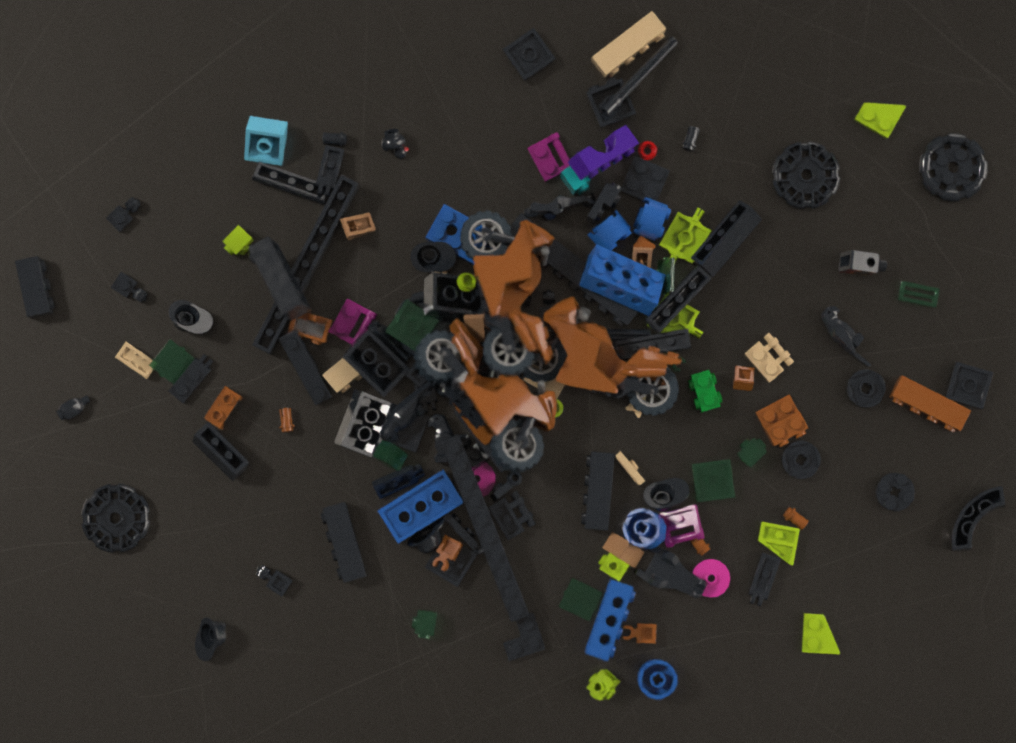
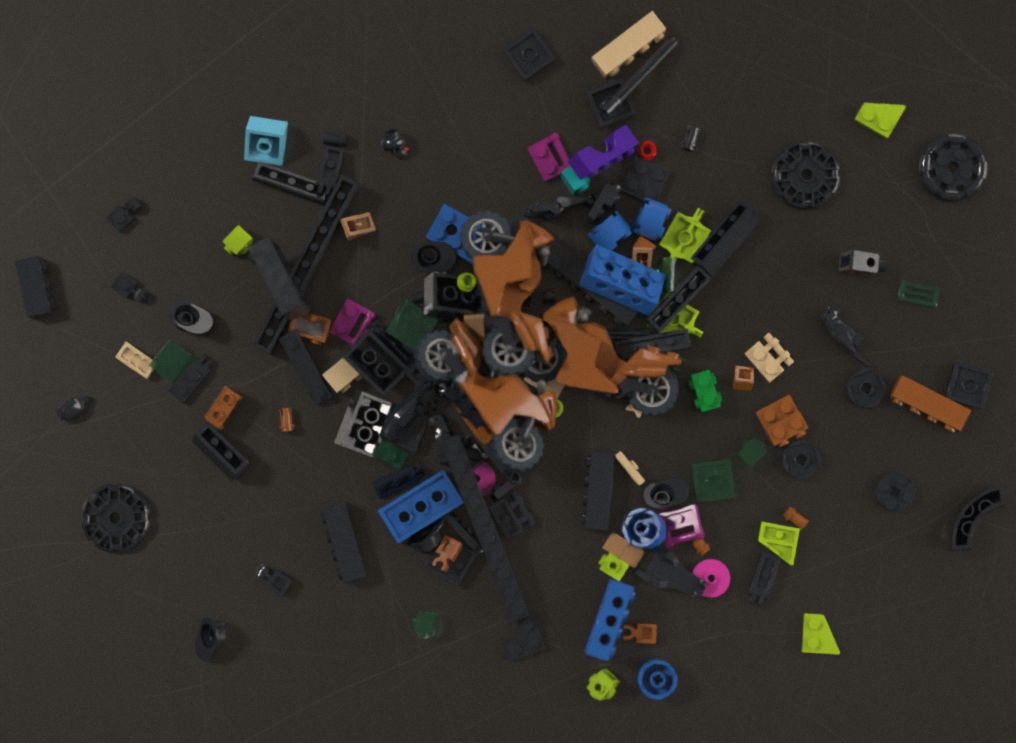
clear green piece [559,578,603,621] -> none

